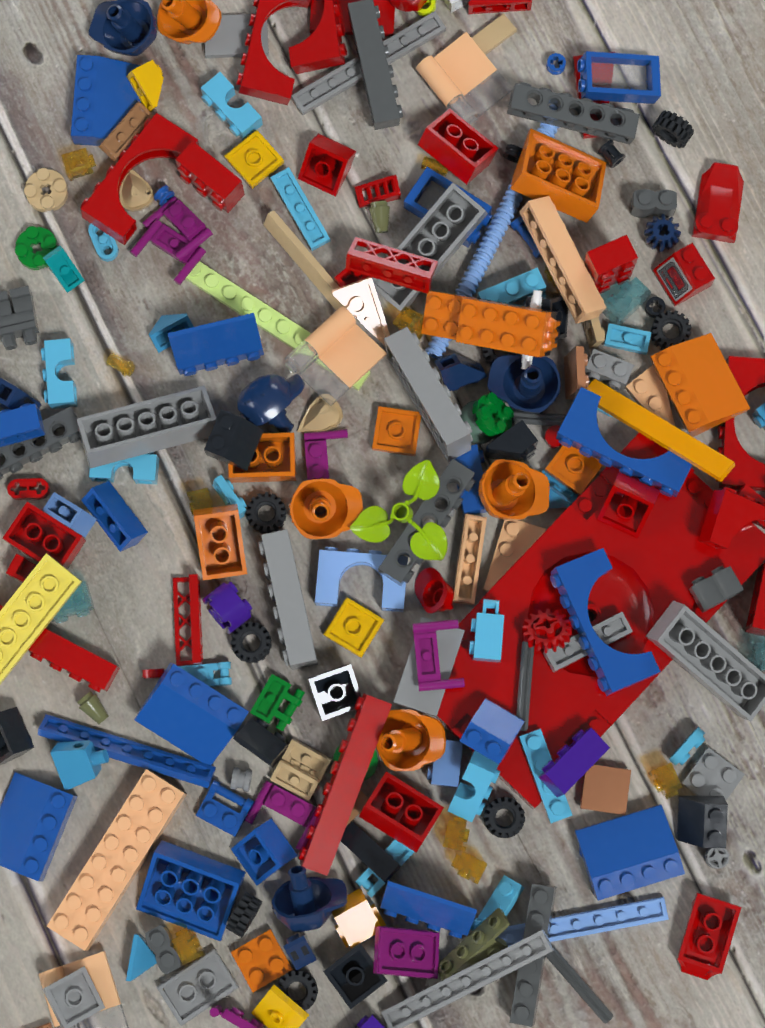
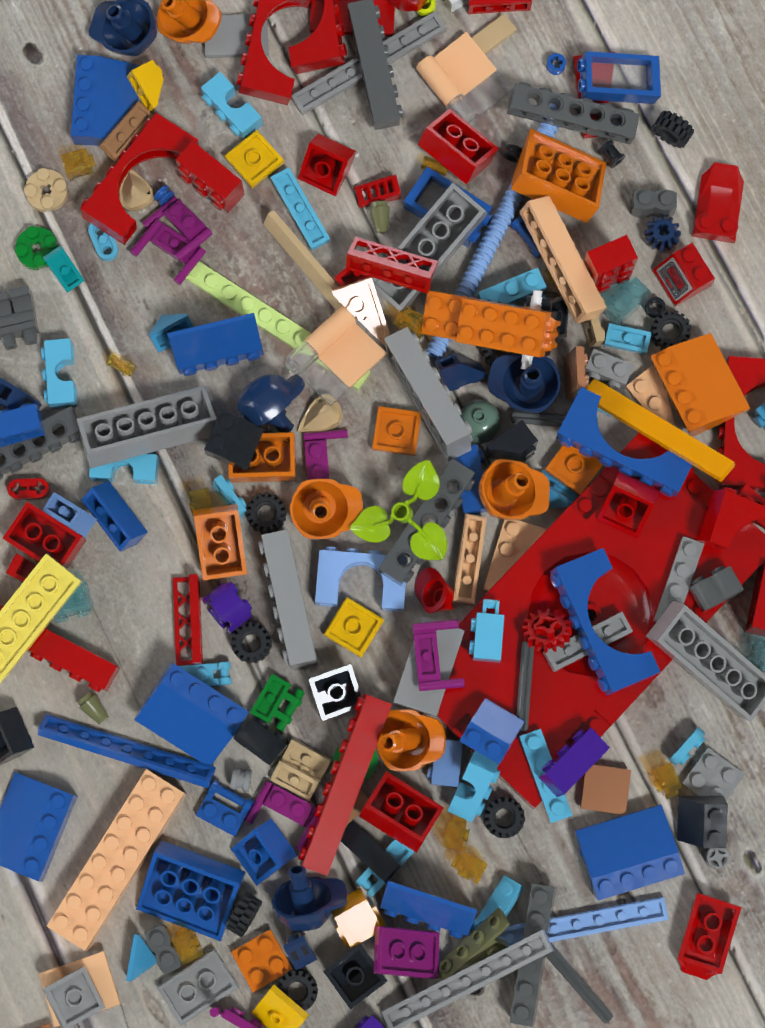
dark azure torso [50,740,109,790] -> none
red tile [142,668,165,679] -> none
green plate [472,392,514,437] -> none
red tile [545,425,563,448] -> none
none -> light grey plate [653,536,704,622]

